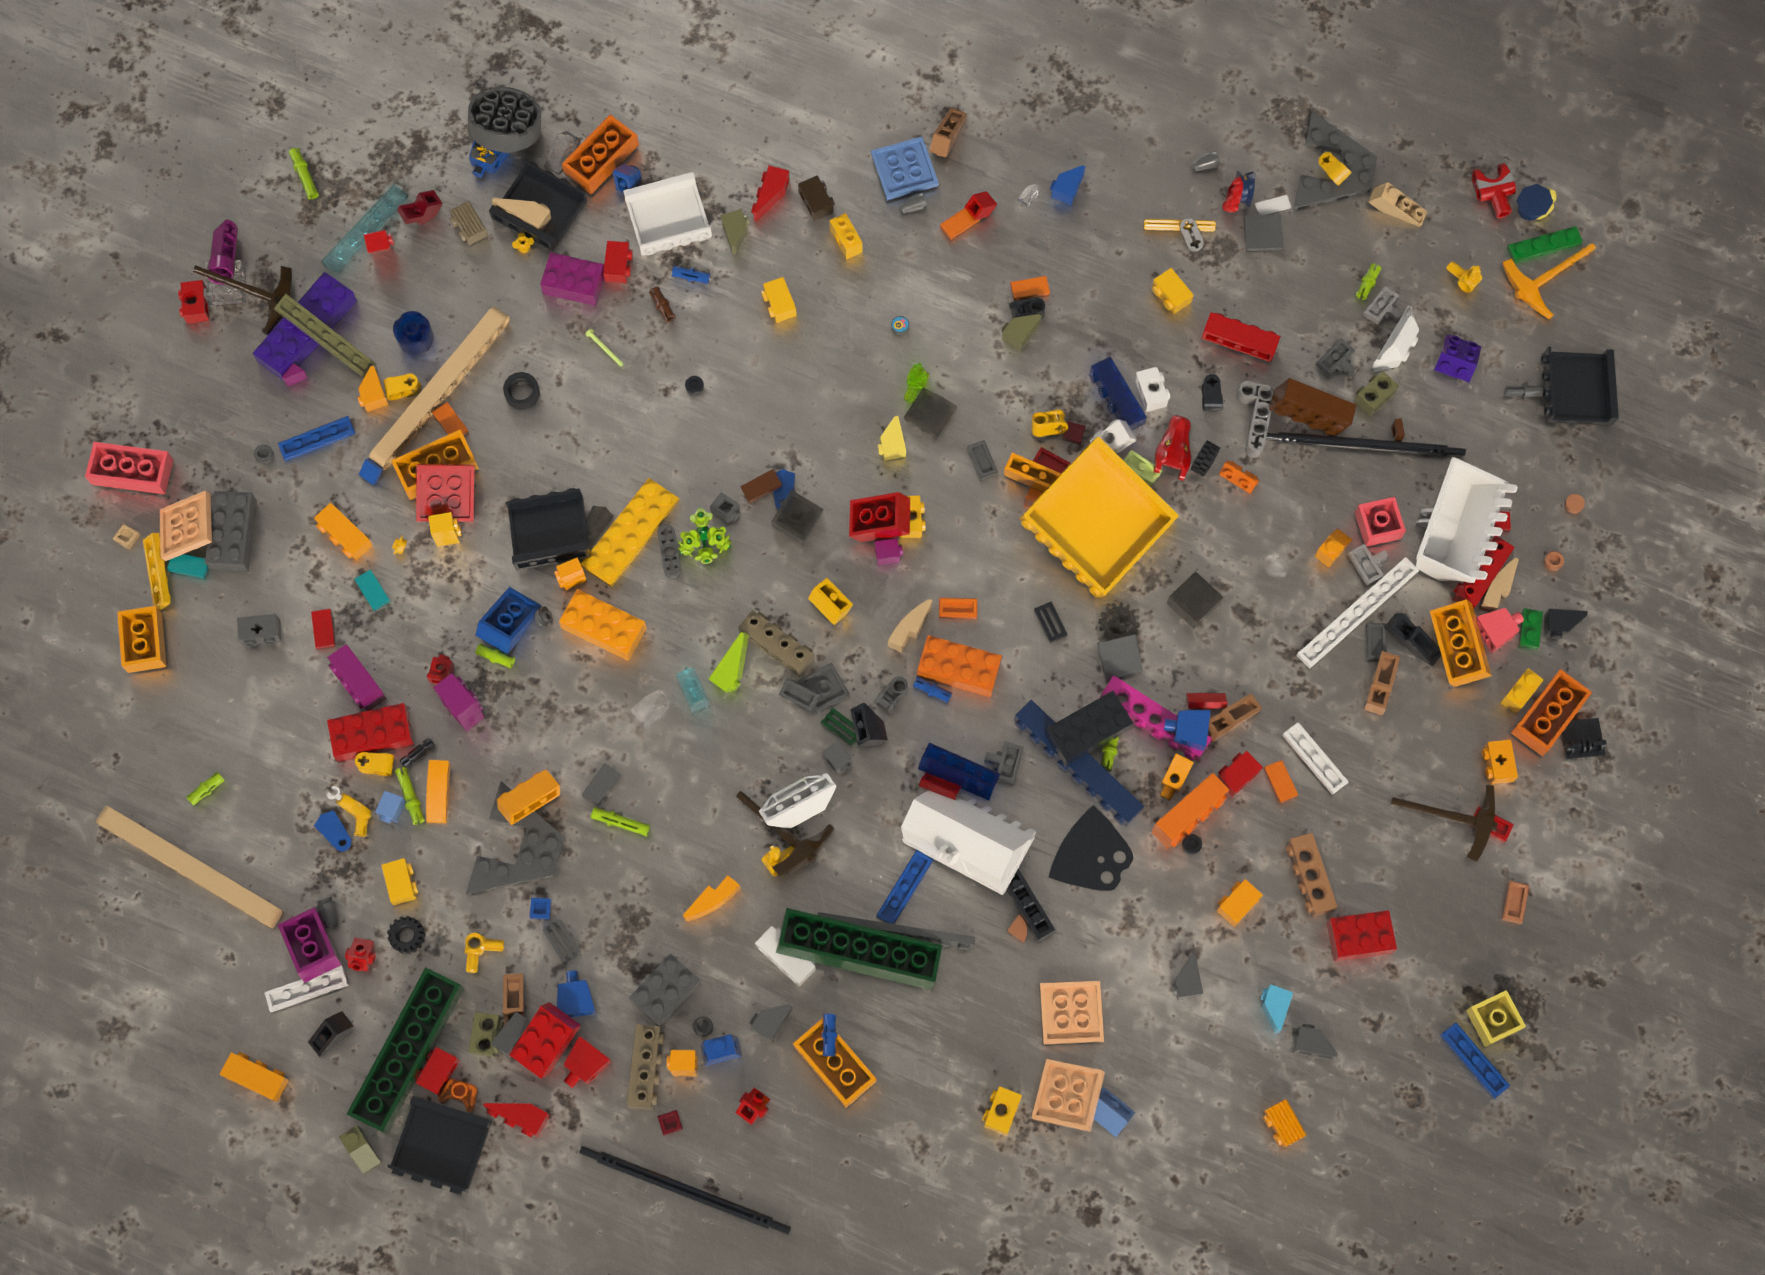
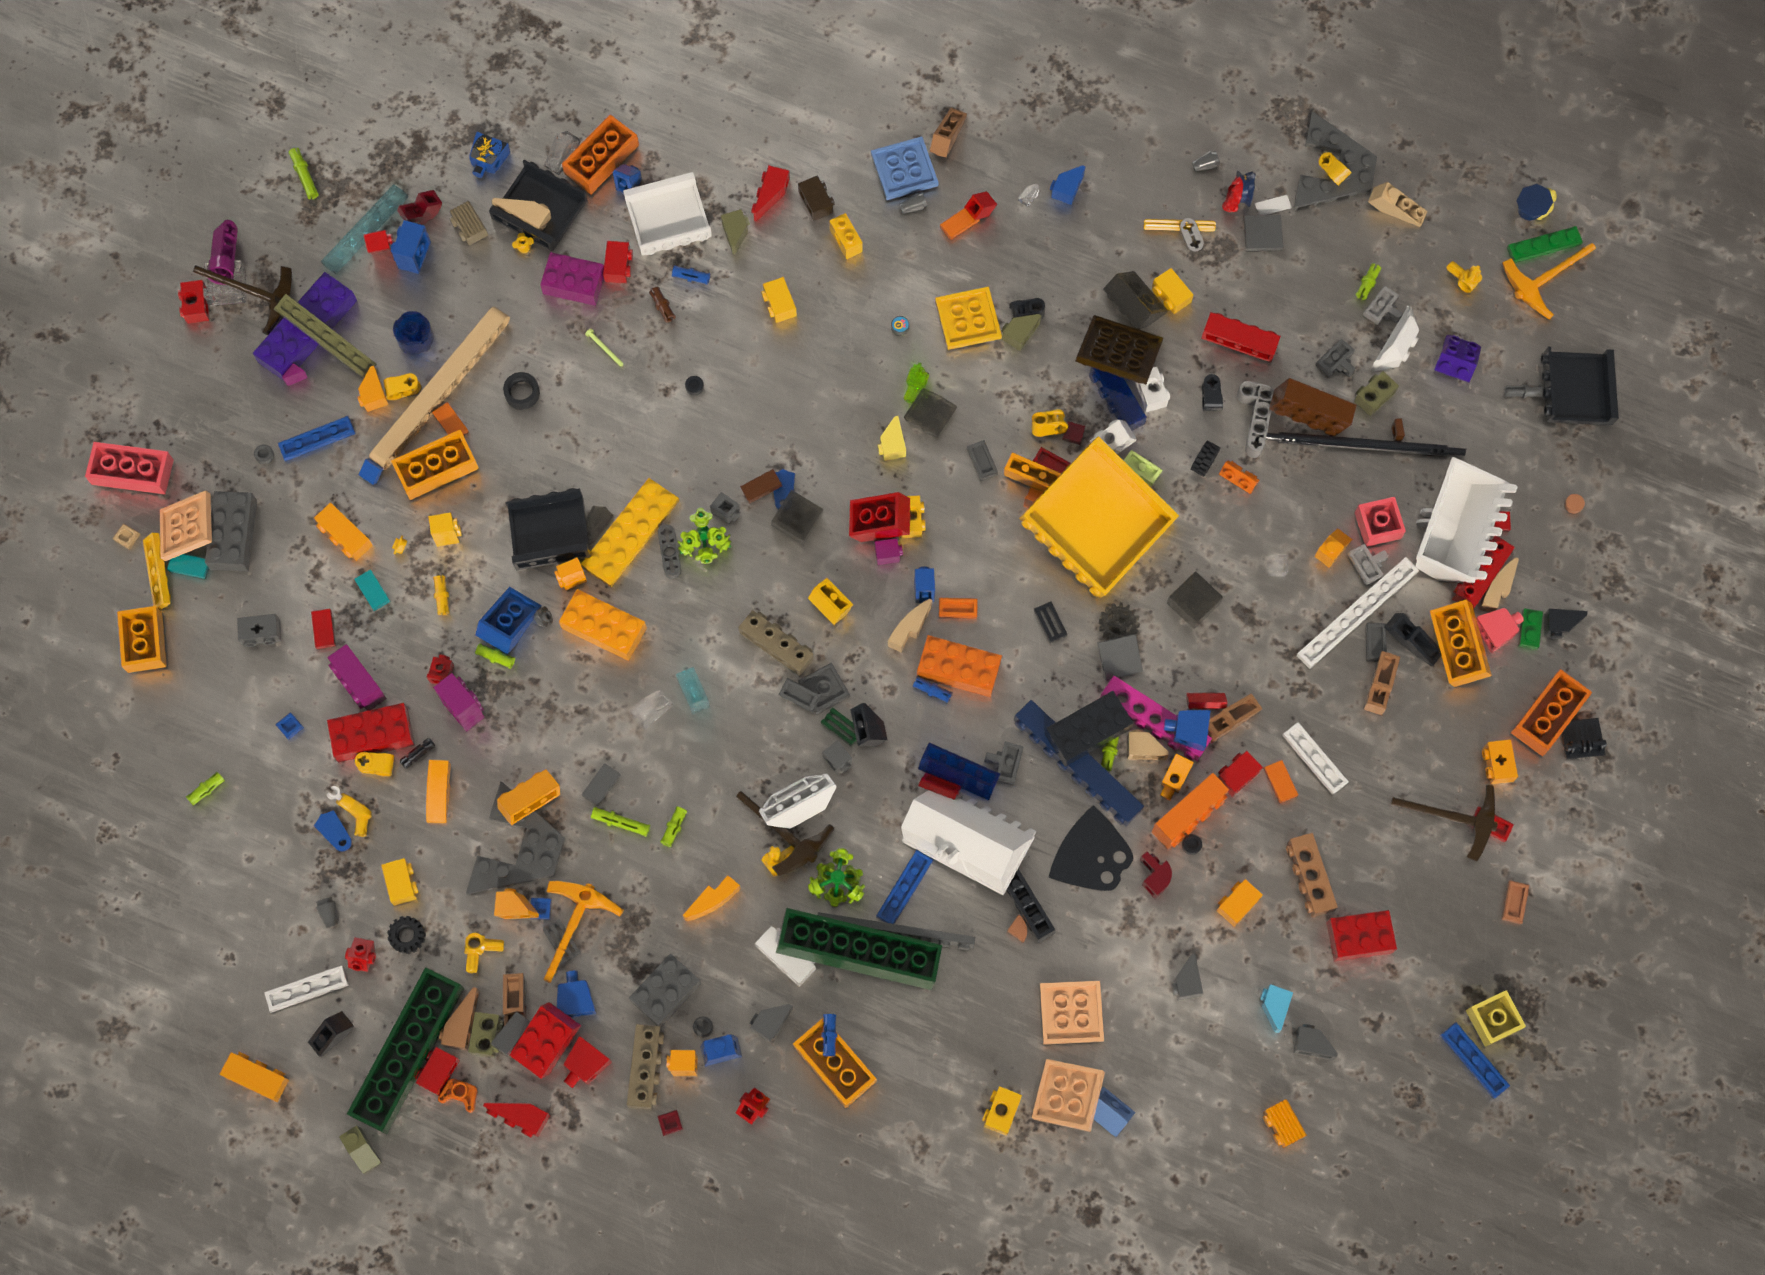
tan beam [95,805,284,929] -> none
magenta brick [278,907,341,983] -> none
medium blue brick [375,791,406,824] -> none
black panel [387,1096,492,1195] -> none
lime pin [395,767,425,825] -> none
plate [416,464,475,522] -> none
dark grey brick [468,87,541,153] -> none
black axle [579,1146,791,1235] -> none
lime slope [709,632,749,693] -> none
dark grey piece [874,676,908,714] -> none
orange tile [1010,276,1050,301] -> none
red animal [1153,415,1191,481] -> none
red connector [1472,163,1516,218] -> none
yellow brick [1500,668,1544,714] -> none
nougat tile [1544,551,1564,571] -> none
none -> blue tile [275,712,304,740]
none -> blue brick [391,220,431,274]
none -> yellow pin [433,575,450,615]
none -> medium nougat slope [439,987,480,1051]
none -> light orange slope [494,888,539,919]
none -> light orange piece [543,881,624,983]
none -> lime pin [660,806,687,847]
none -> lime plant [808,848,865,907]
none -> blue brick [914,566,935,603]
none -> yellow plate [935,286,1002,350]
none -> dark brown plate [1075,315,1164,385]
none -> clear smoke slope [1103,271,1168,329]
none -> tan slope [1127,729,1168,760]
none -> dark red brick [1140,851,1172,899]

